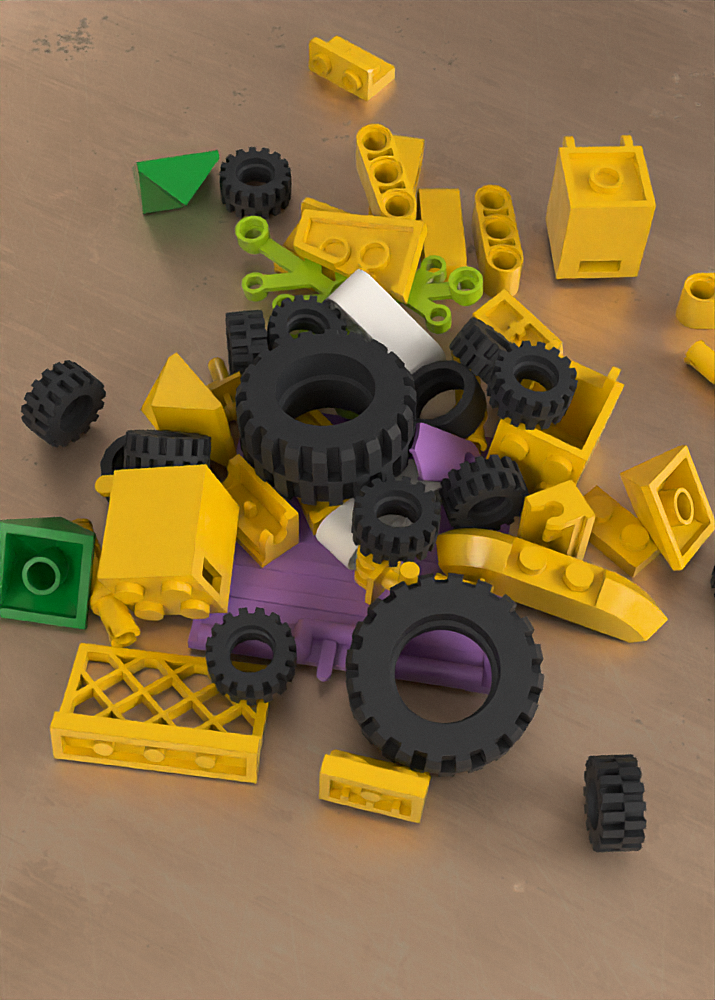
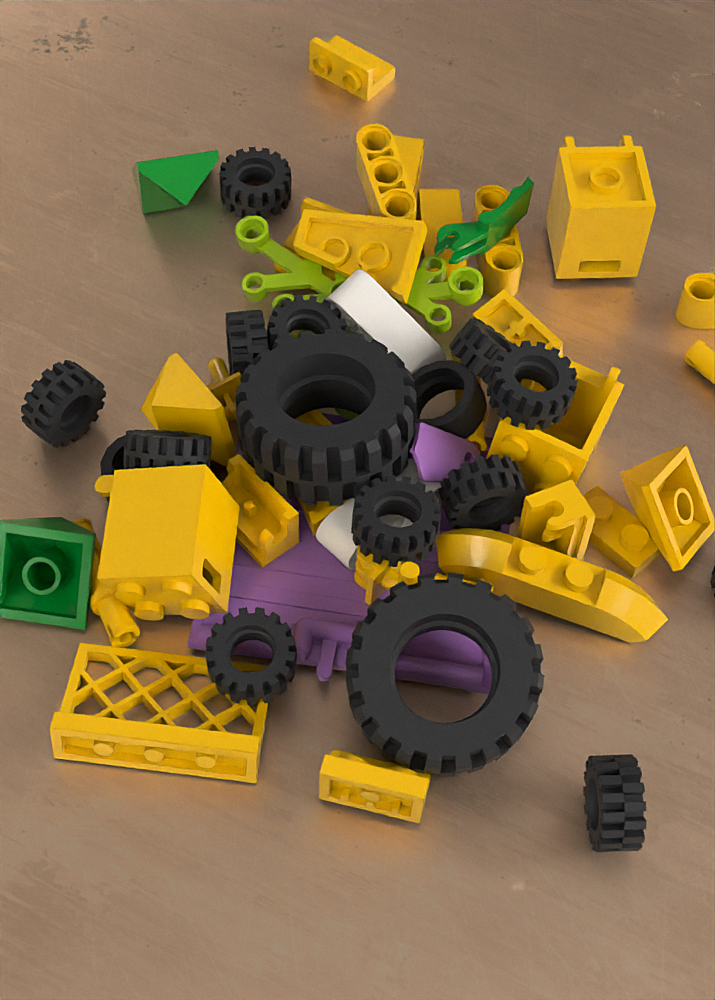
none -> green arm [434,177,534,264]

